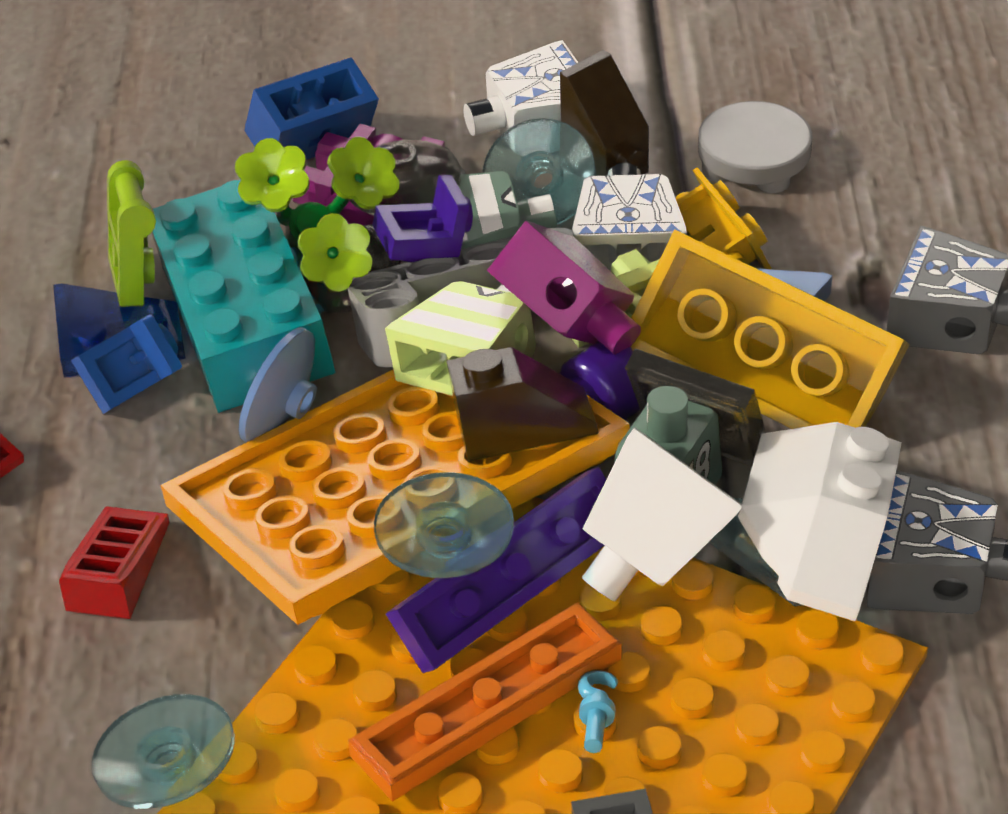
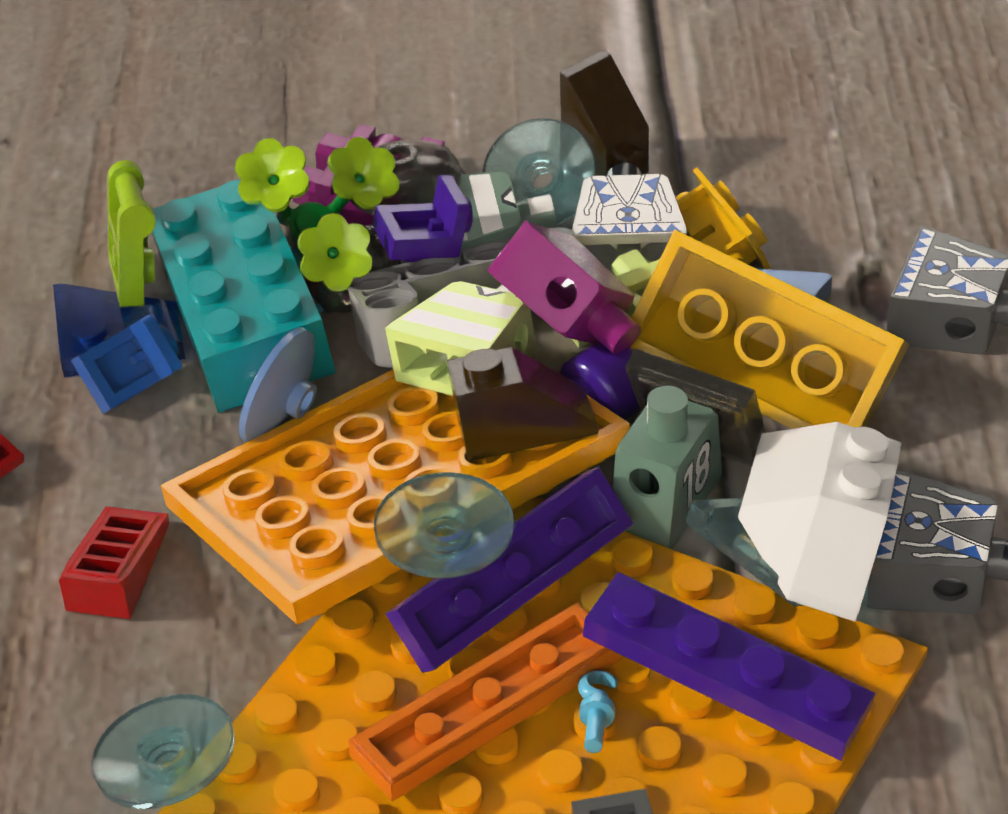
blue brick [244,57,379,160] -> none
white torso [463,40,578,155] -> none
white torso [582,427,743,602] -> none
light grey tile [698,101,812,193] -> none
none -> dark purple plate [582,572,875,761]

